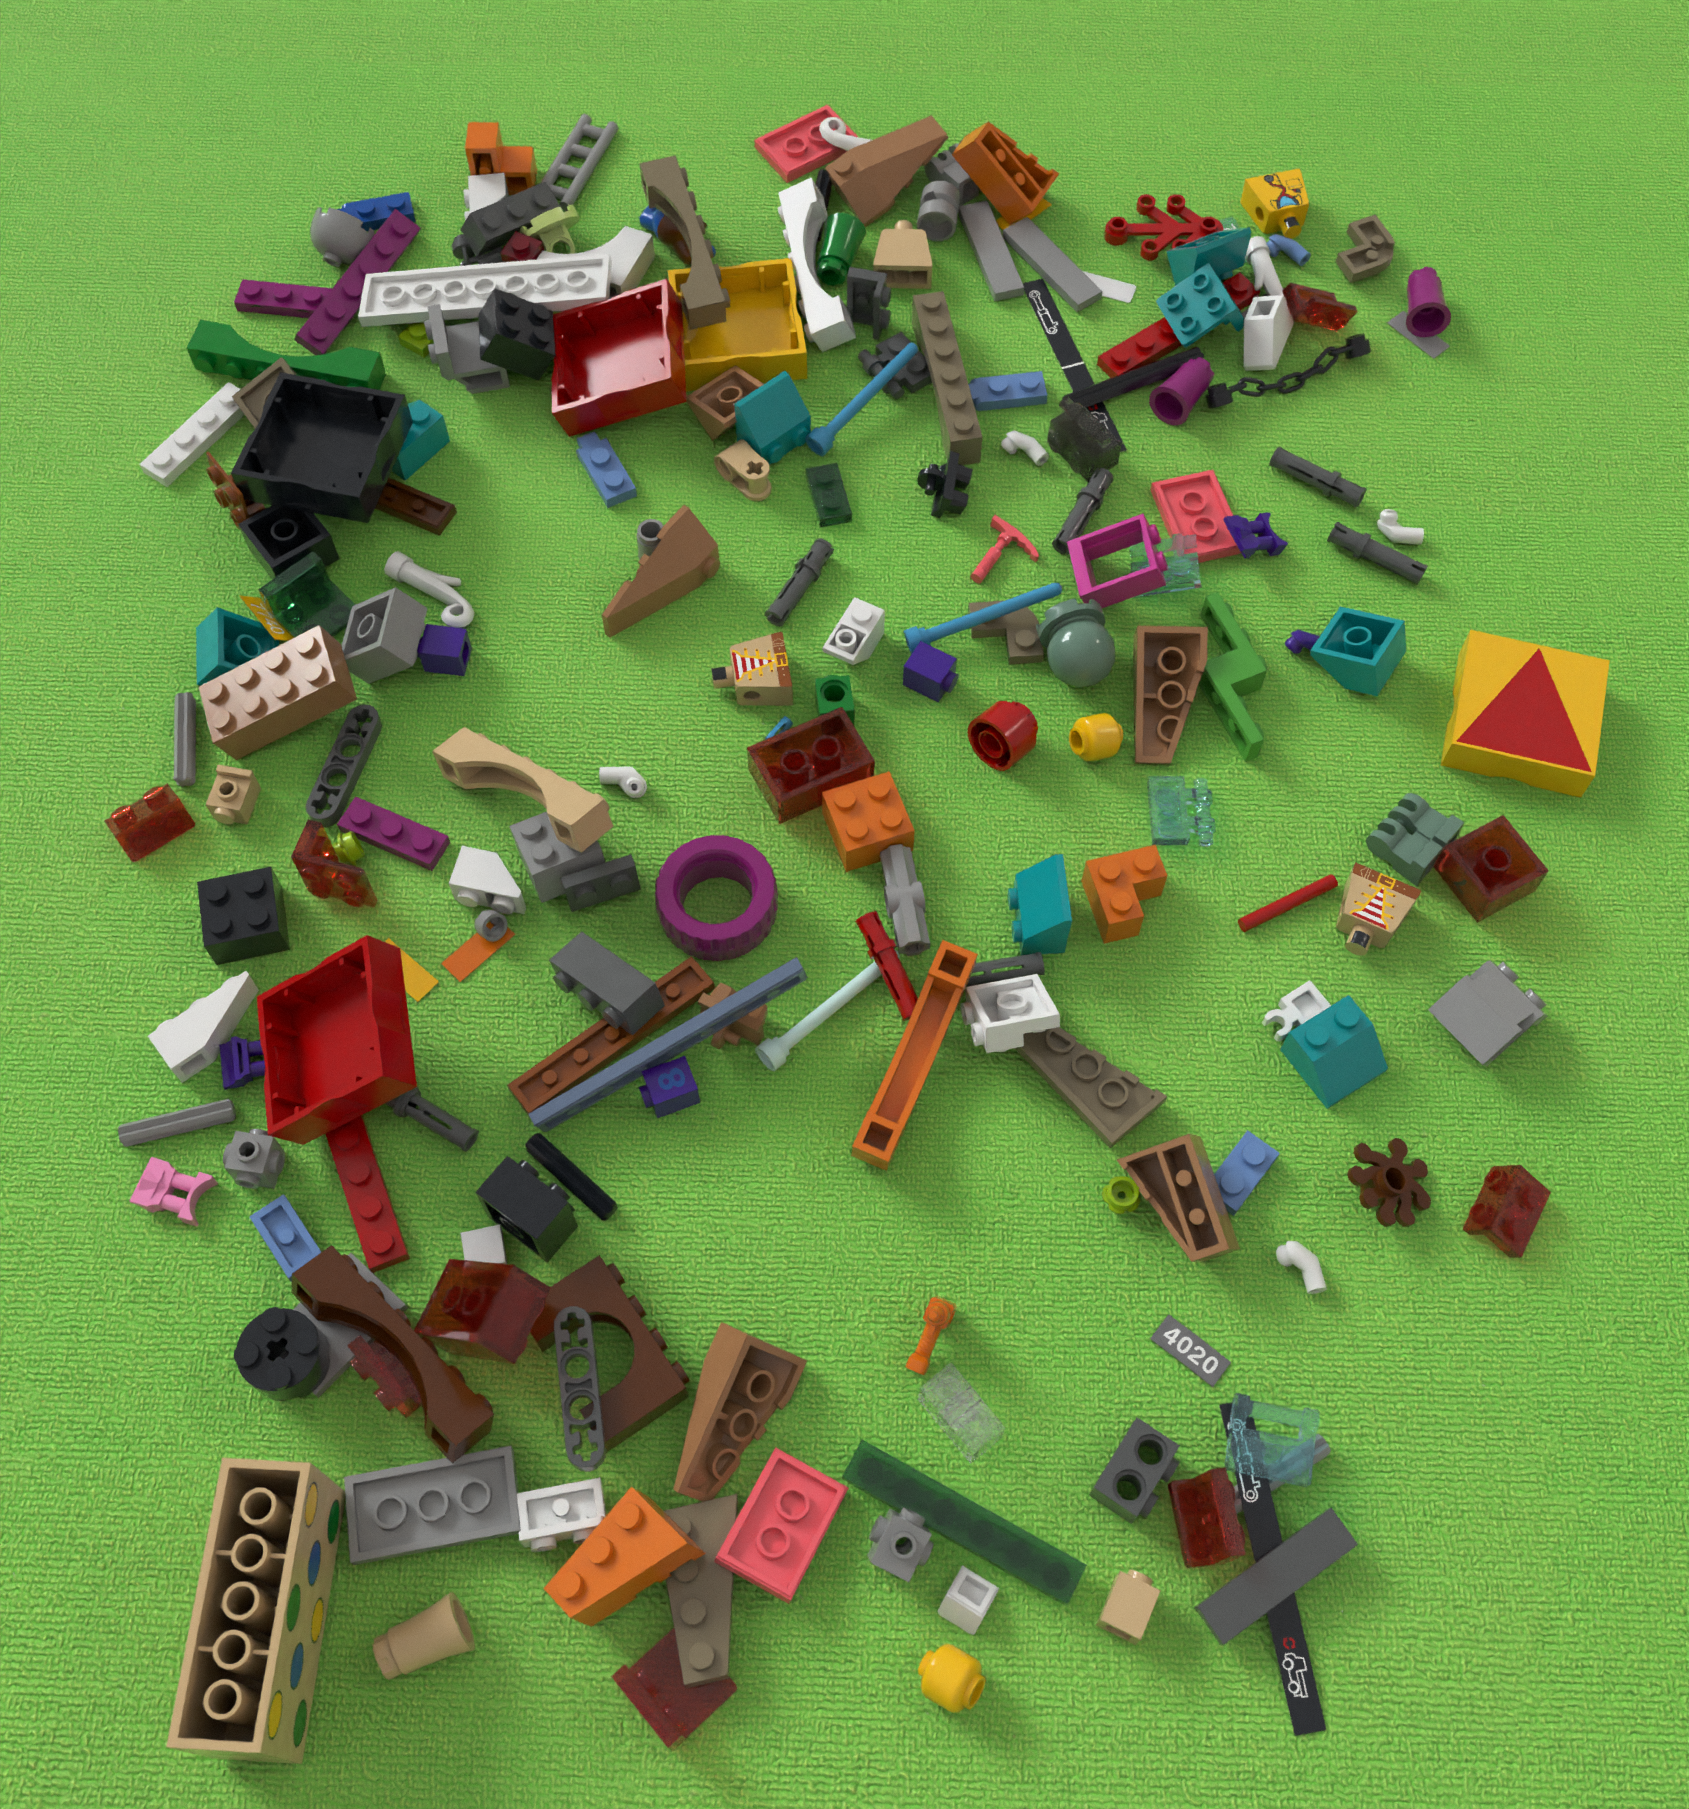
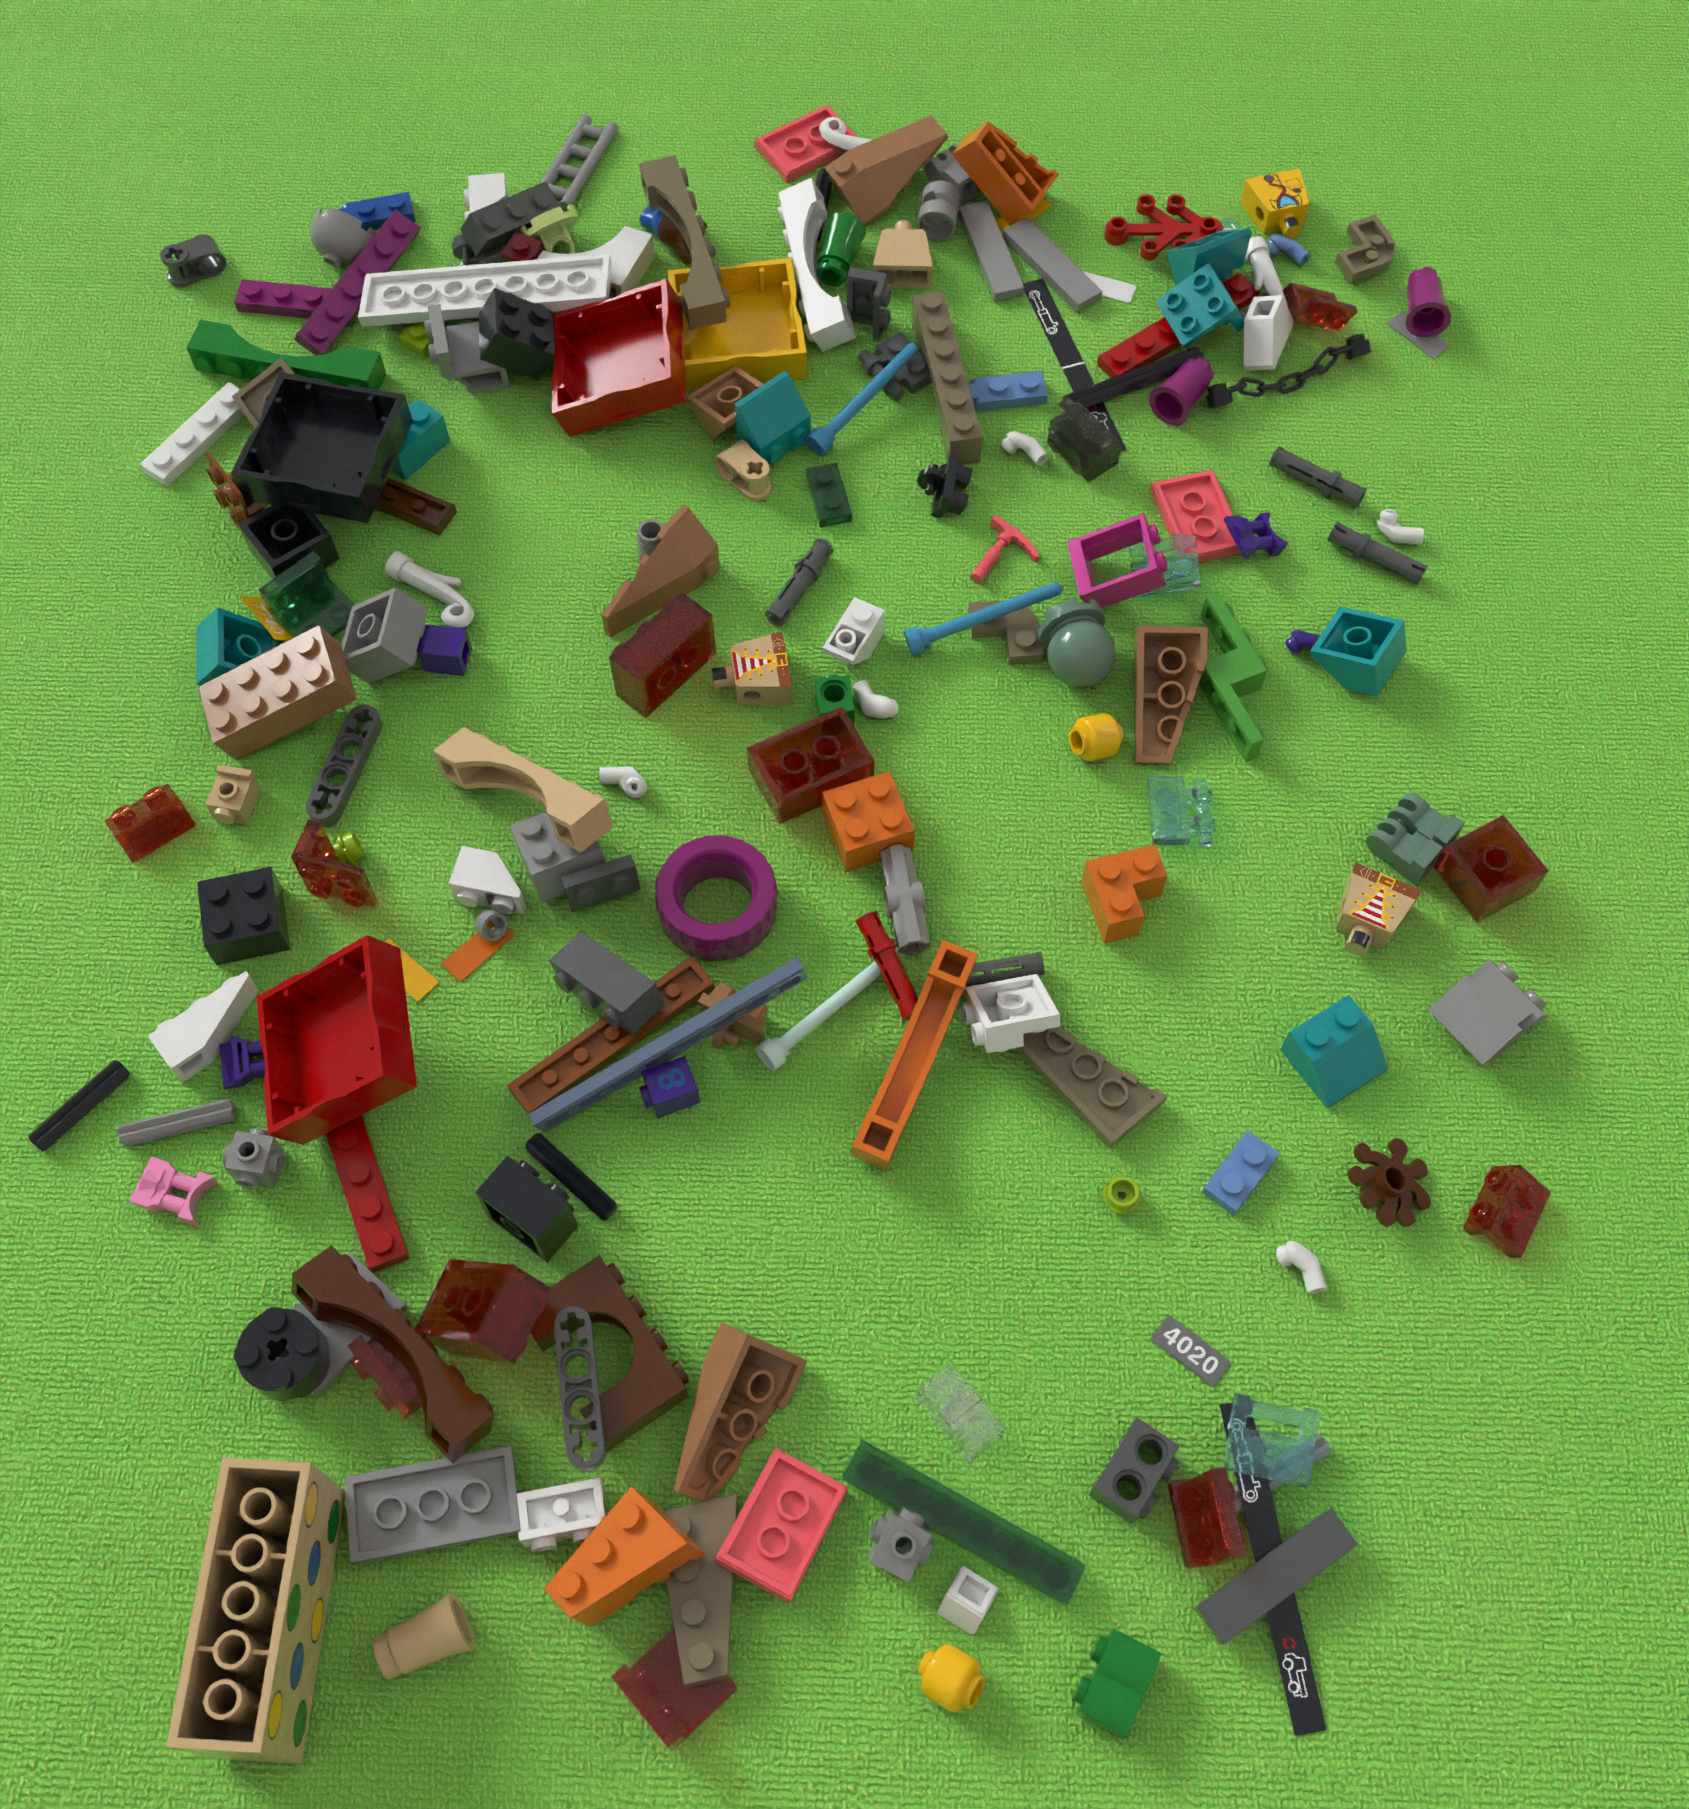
light grey axle [174,692,196,787] -> none
medium blue plate [249,1194,322,1282] -> none
magenta plate [337,796,450,871] -> none
dark grey pin [385,1087,479,1152] -> none
white tile [461,1224,508,1274] -> none
orange brick [465,122,537,195] -> none
medium blue hinge [576,431,637,508] -> none
dark azure piece [765,716,793,745] -> none
dark purple brick [903,641,959,703] -> none
orange piece [905,1296,957,1375] -> none
red piece [968,701,1038,771] -> none
teal slope [1008,854,1072,955] -> none
dark grey pin [1052,468,1114,555] -> none
tan brick [1096,1569,1161,1645] -> none
medium nougat wedge [1117,1134,1240,1262] -> none
red bar [1238,874,1338,932] -> none
white plate [1262,980,1331,1041] -> none
yellow tile [1441,630,1610,798] -> none
none -> black axle [28,1060,130,1151]
none -> dark grey piece [160,234,226,287]
none -> clear red brick [609,592,716,718]
none -> white arm [852,680,898,719]
none -> green brick [1072,1628,1162,1740]

